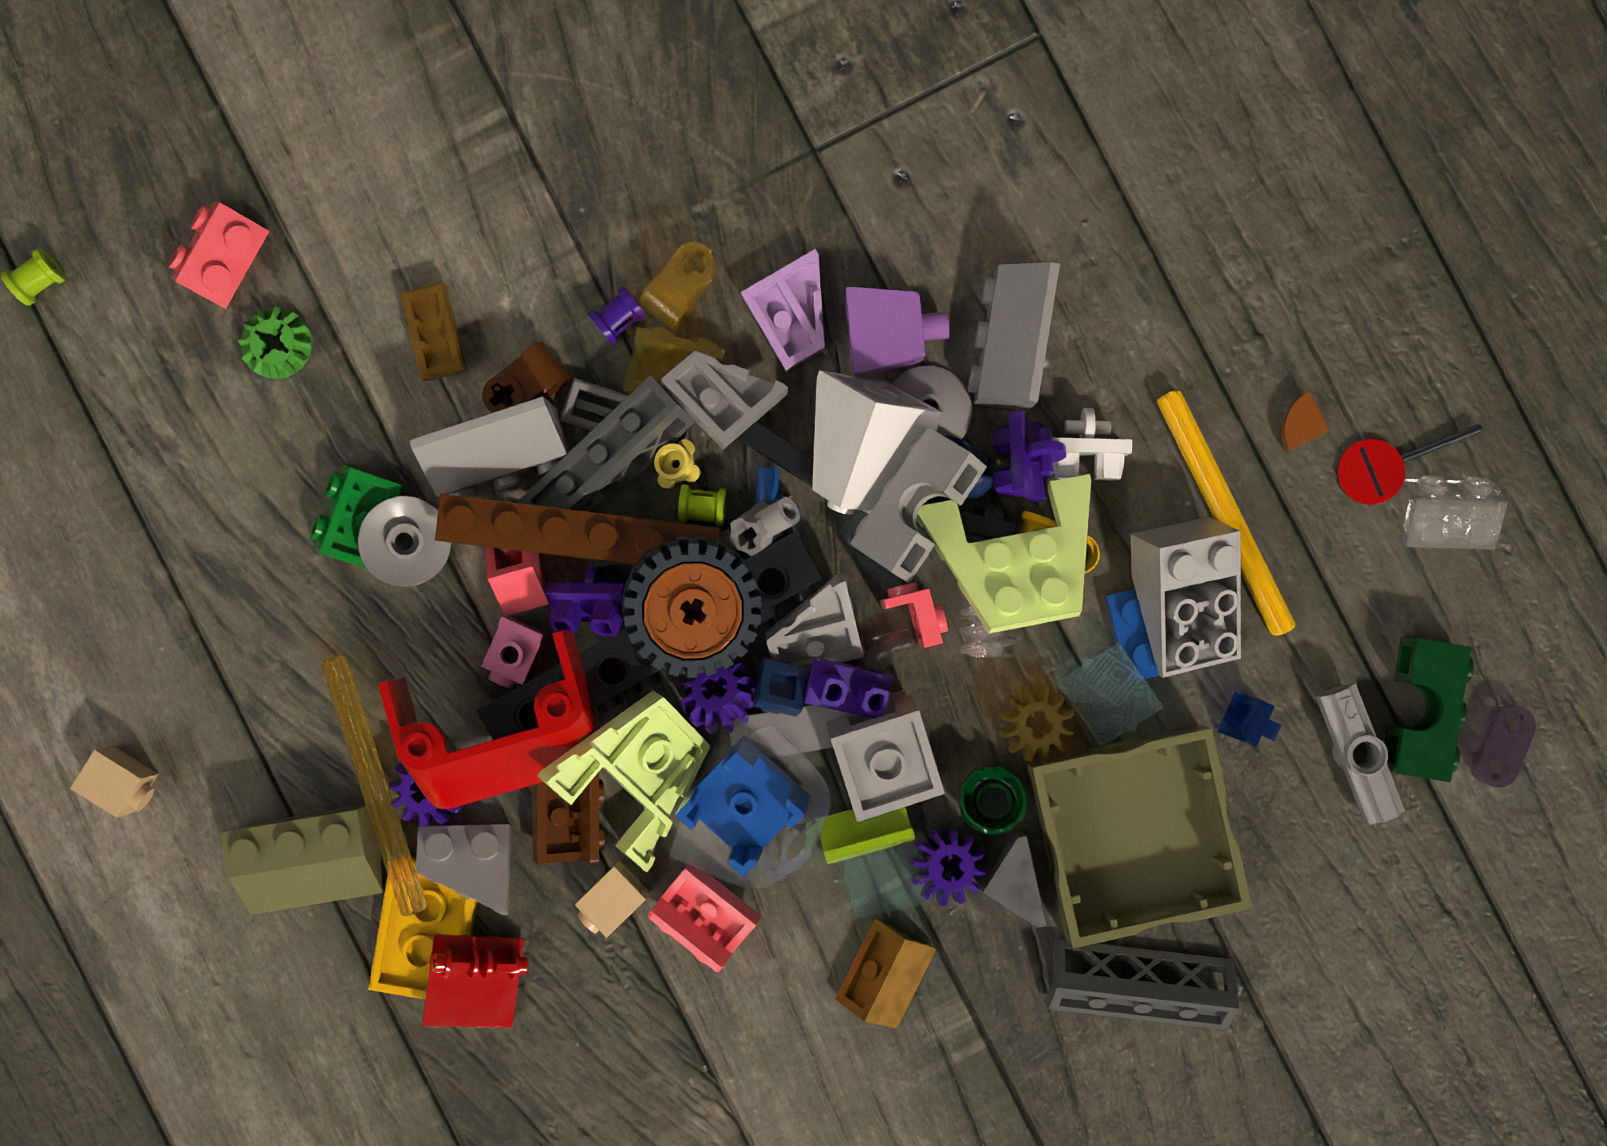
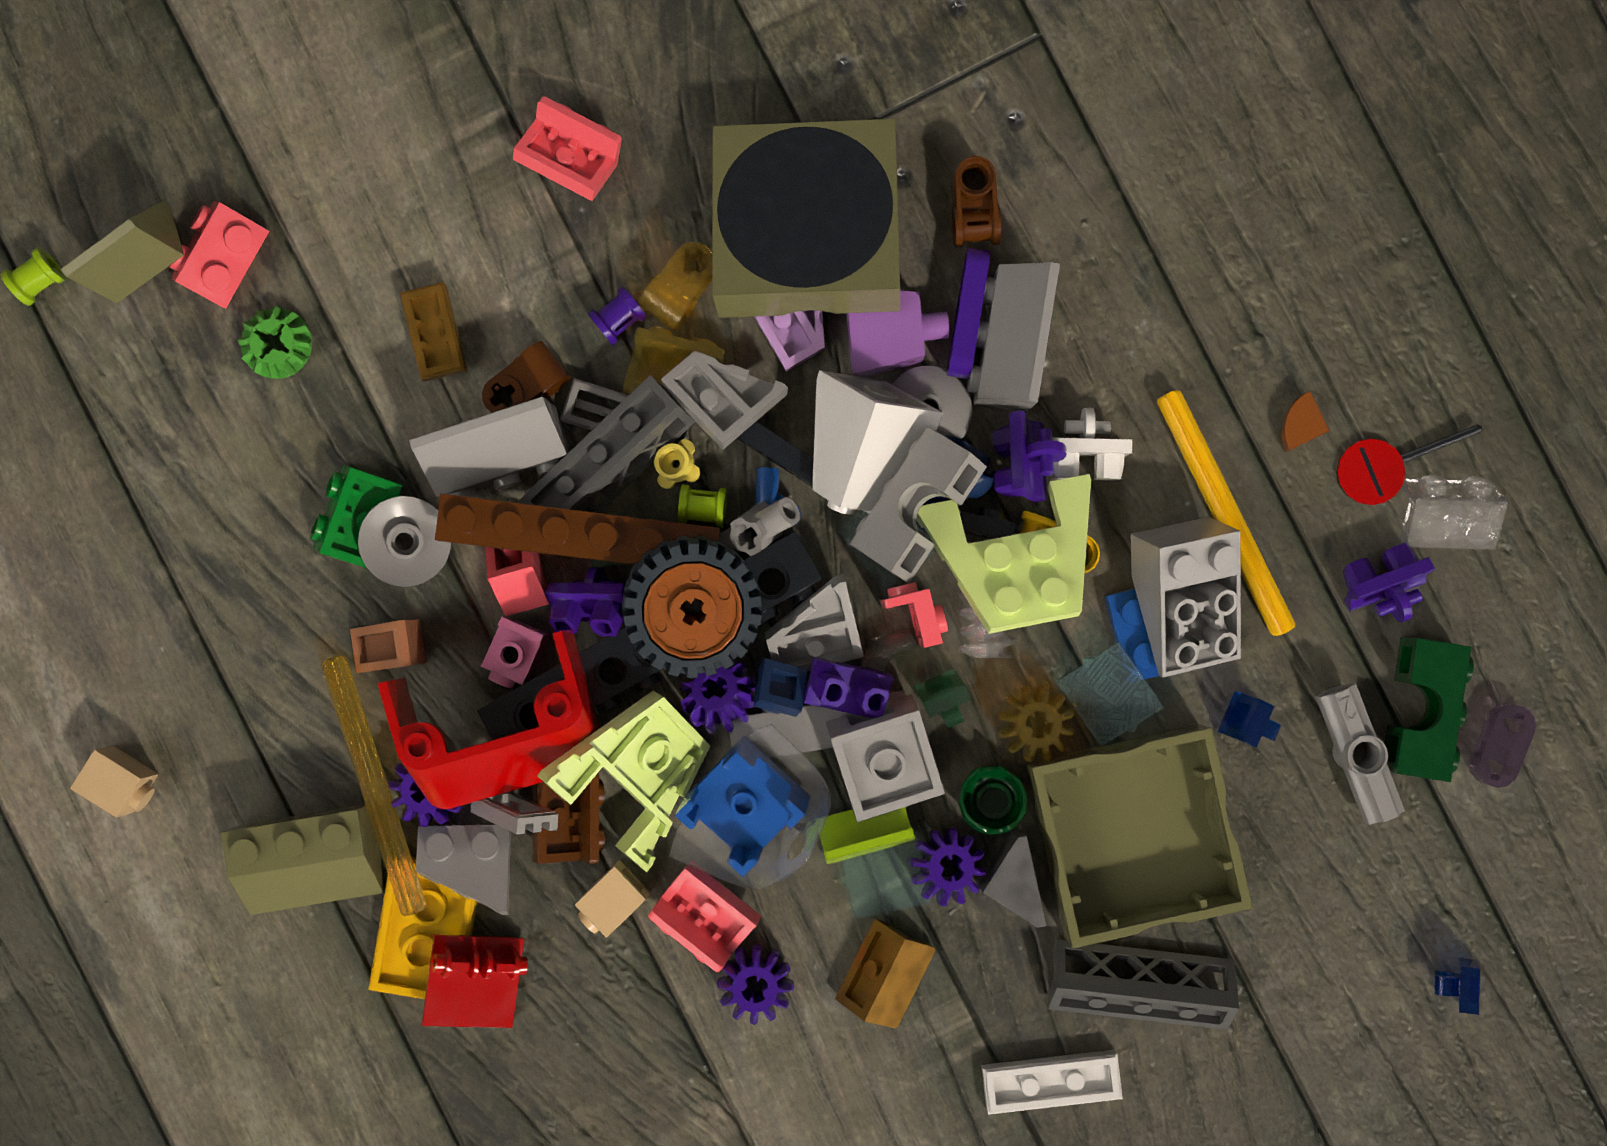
none -> olive slope [60,200,184,303]
none -> nougat slope [350,619,426,673]
none -> light grey tile [471,792,559,834]
none -> coral bracket [513,96,622,201]
none -> black tile [712,119,900,318]
none -> dark purple gear [717,944,794,1025]
none -> clear green tile [914,668,971,728]
none -> dark purple beam [946,247,990,379]
none -> reddish brown piece [951,156,1001,248]
none -> white tile [981,1050,1123,1115]
none -> dark purple hips [1342,542,1435,623]
none -> clear blue tile [1434,958,1480,1015]

